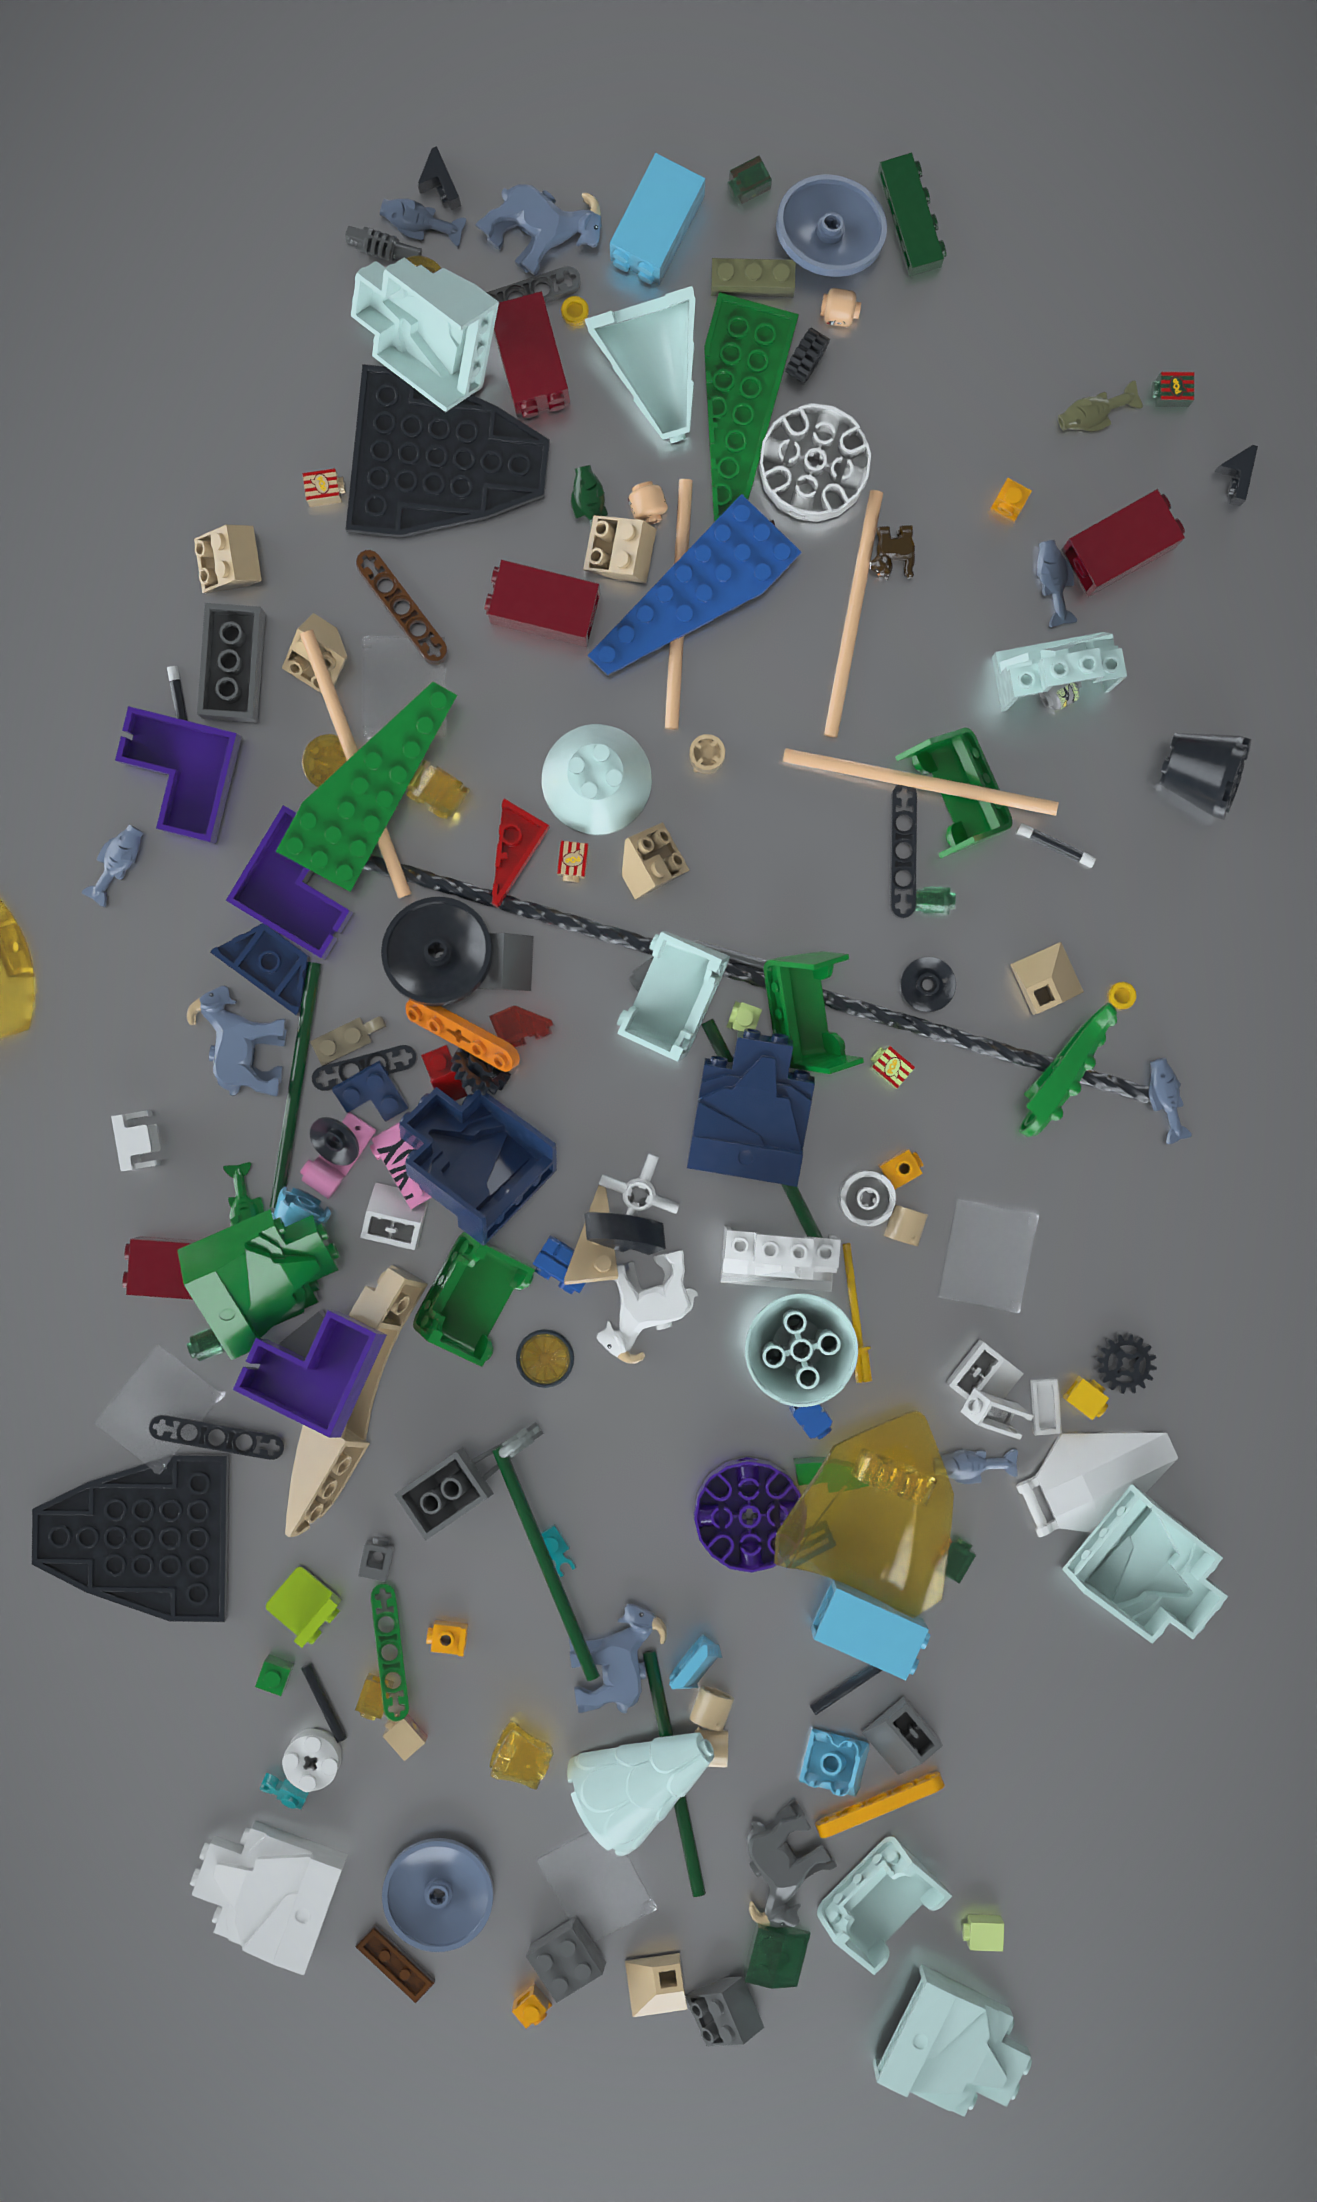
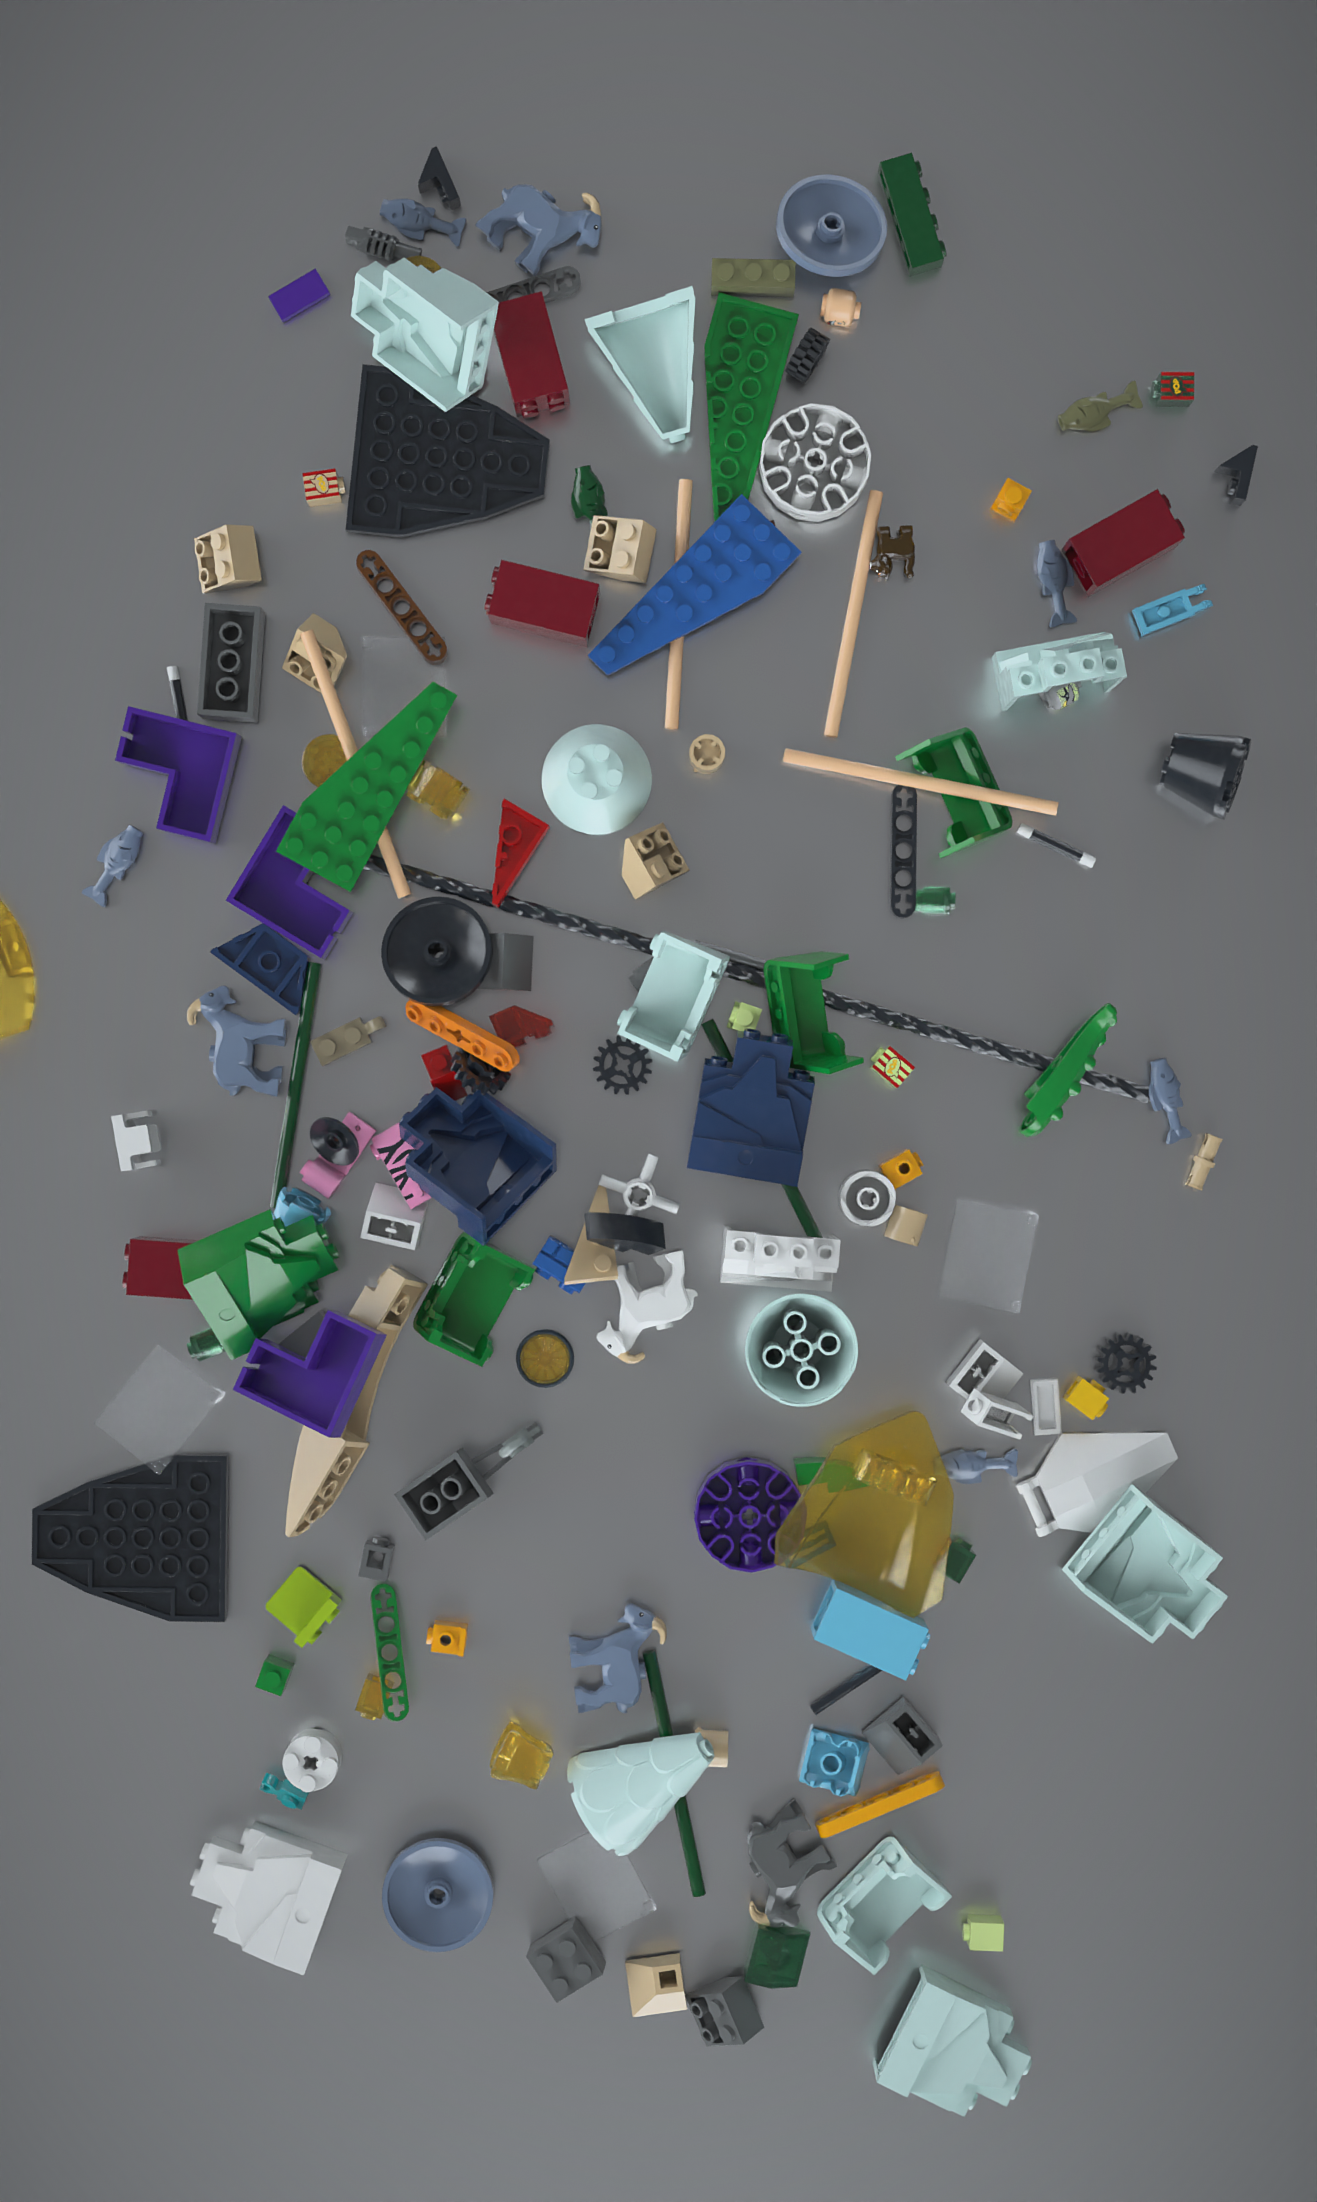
black beam [149,1415,284,1460] -> none
green animal [223,1162,264,1226] -> none
black bar [301,1663,347,1743] -> none
black beam [312,1045,418,1091] -> none
dark blue plate [332,1060,409,1122] -> none
reddish brown tile [355,1924,435,2003] -> none
tan brick [383,1714,428,1761] -> none
dark green piece [492,1445,600,1681] -> none
light orange brick [512,1983,552,2028] -> none
teal plate [541,1524,576,1577] -> none
brick [557,841,589,883] -> none
yellow tile [561,296,589,326] -> none
medium azure brick [610,153,706,285] -> none
light nougat head [628,481,668,525] -> none
medium azure slope [669,1634,723,1689] -> none
tan piece [690,1686,734,1731] -> none
clear green brick [727,155,772,204] -> none
blue brick [789,1404,833,1440] -> none
yellow piece [842,1243,872,1383] -> none
black dish [901,957,956,1012] -> none
tan slope [1010,942,1084,1015] -> none
yellow tile [1107,982,1136,1010] -> none
none -> dark purple tile [268,268,331,323]
none -> black gear [593,1035,652,1095]
none -> medium azure hinge [1132,584,1213,636]
none -> tan pin [1185,1133,1223,1191]

